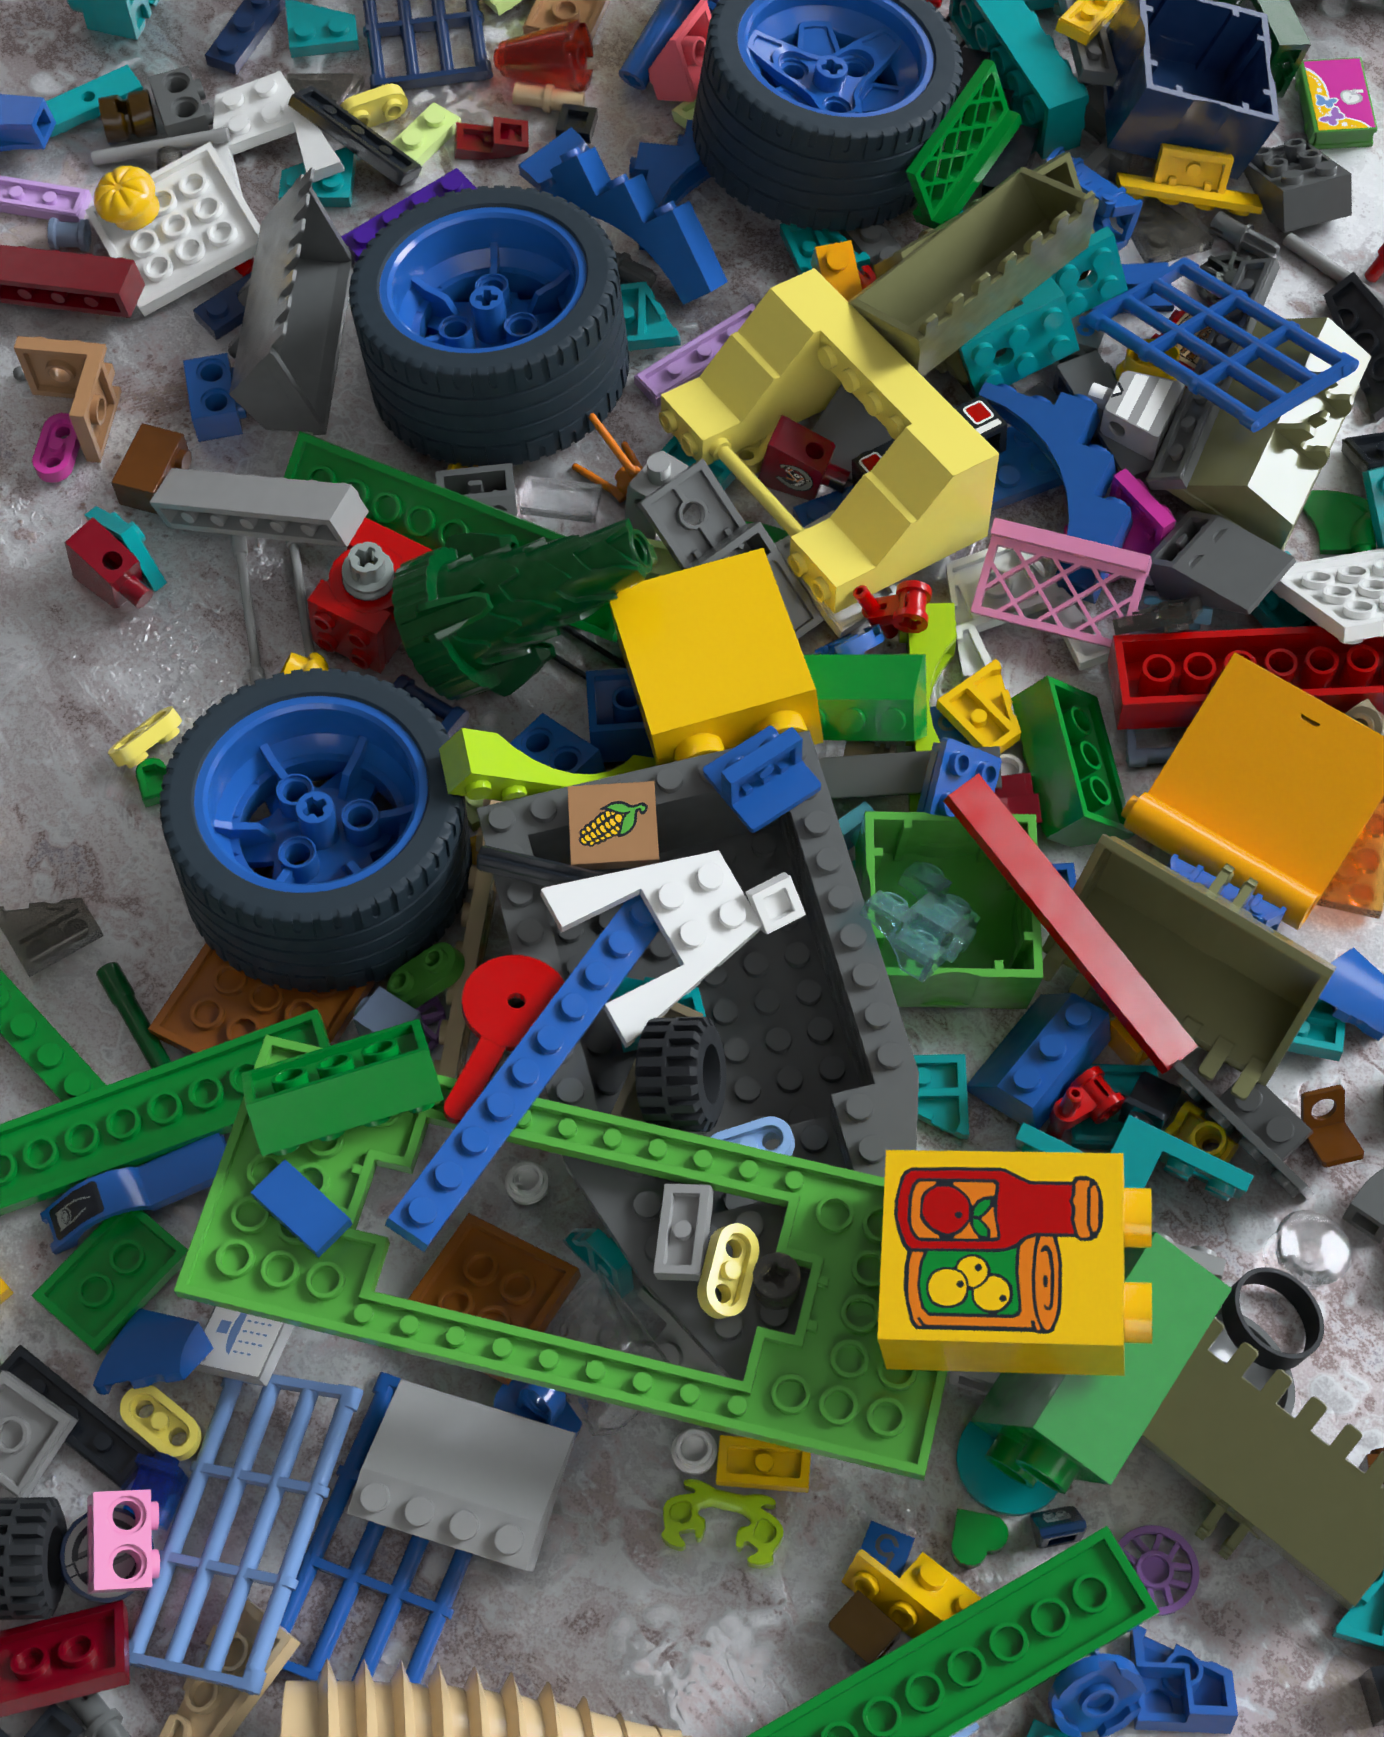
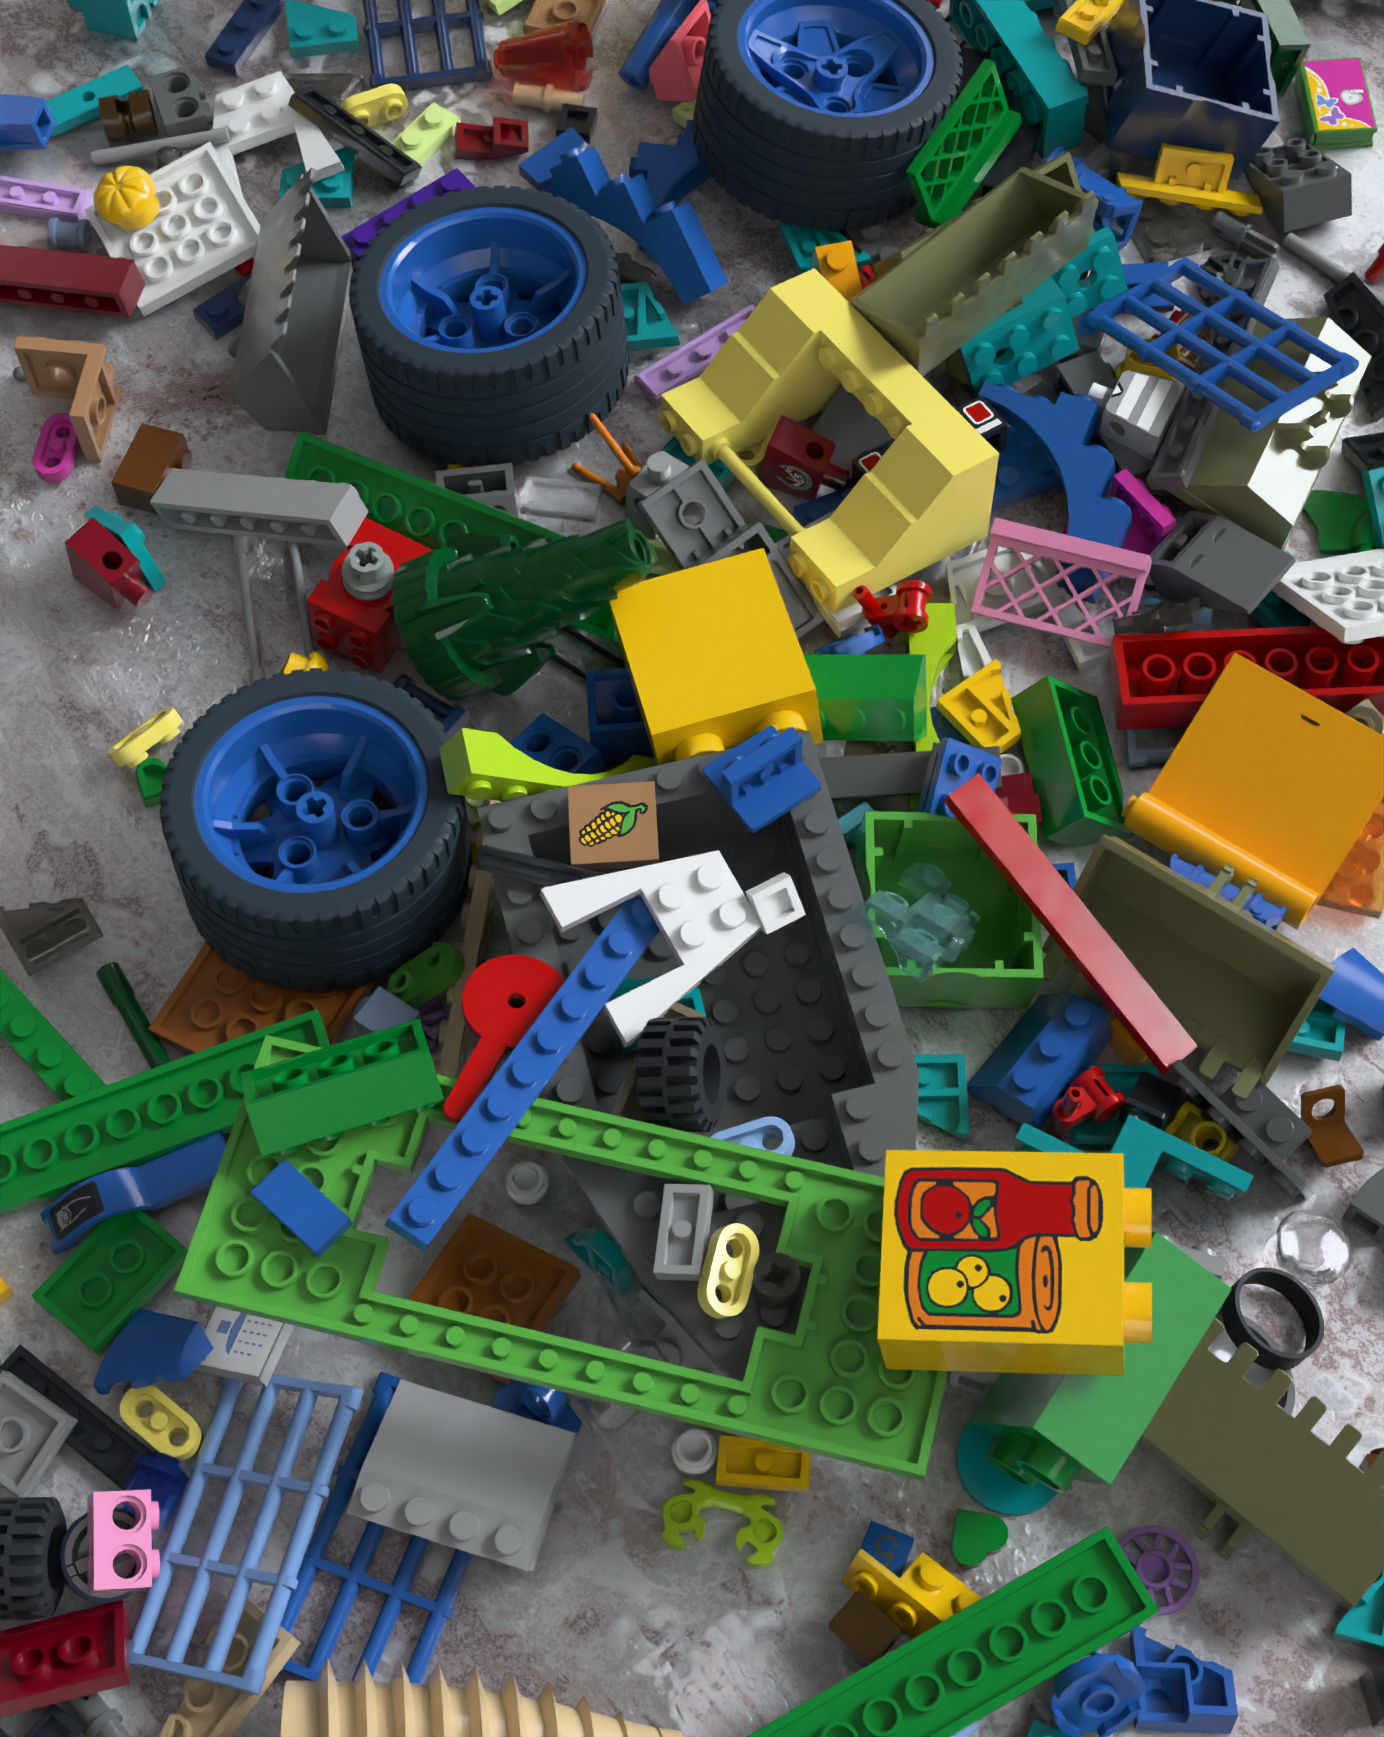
blue brick [183,353,247,442] -> none
dark blue slope [1030,1506,1087,1549] -> none

